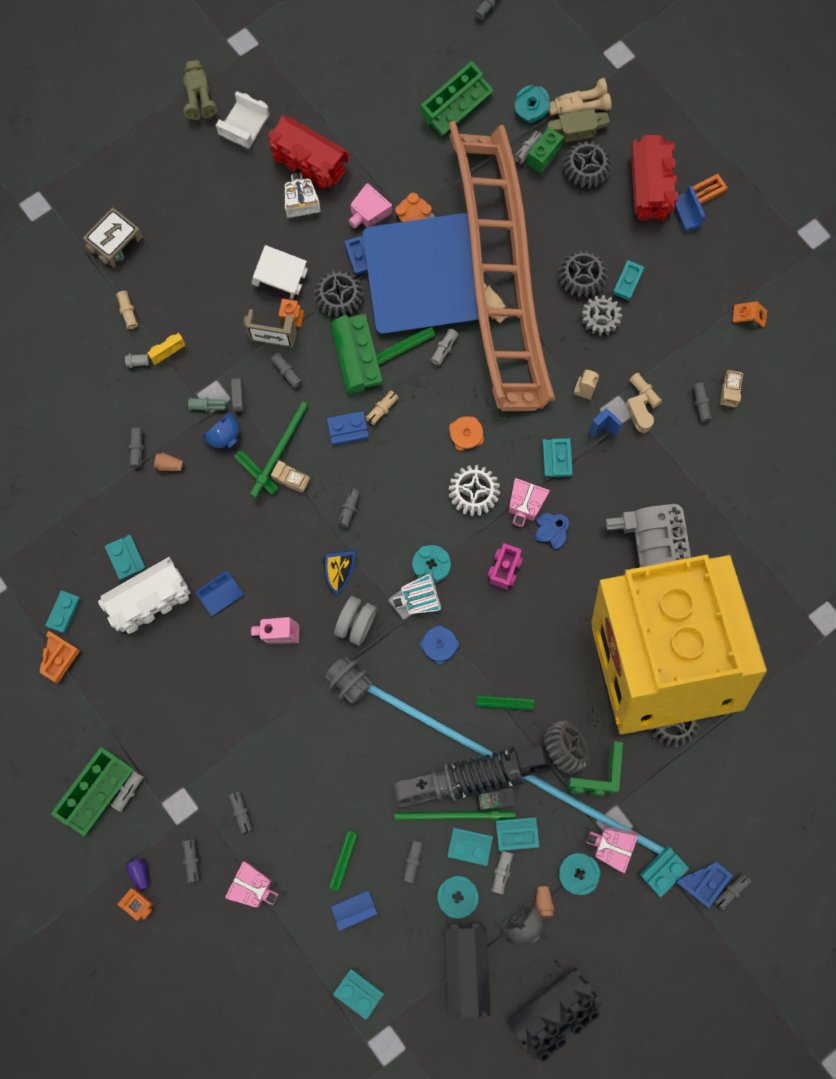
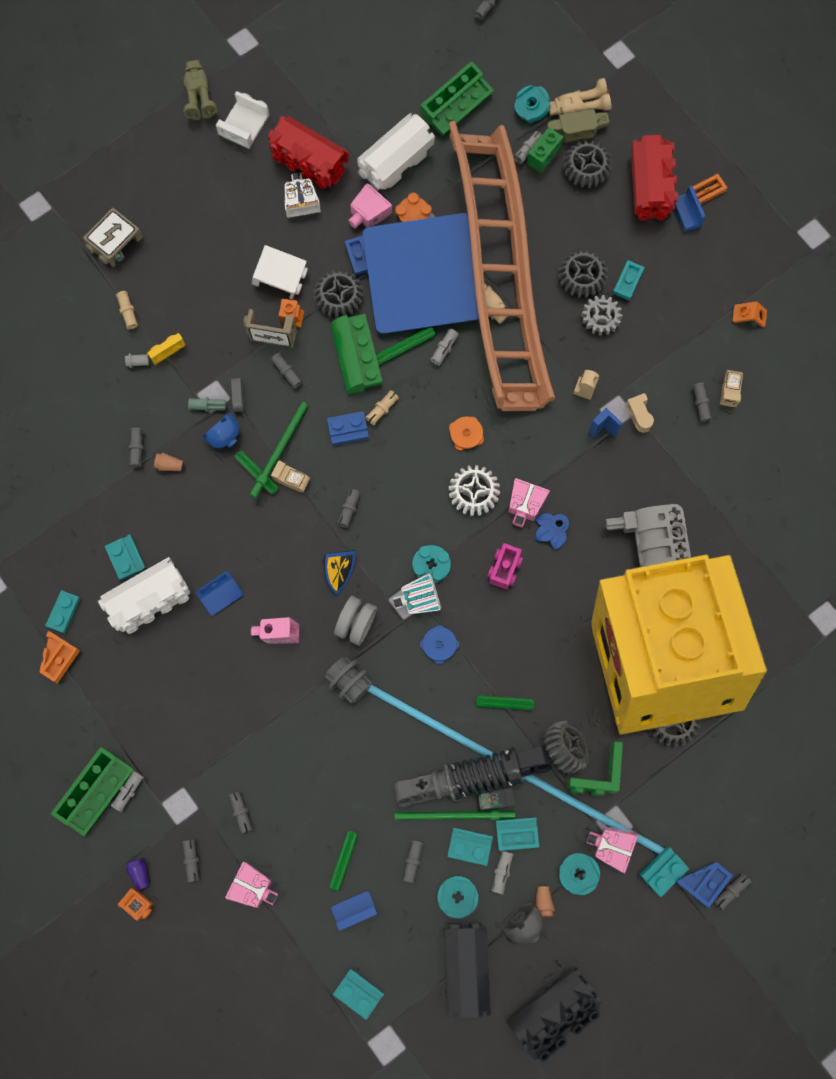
teal plate [542,438,573,478] -> none
tan pin [629,373,662,408] -> none
none -> white brick [357,113,435,191]

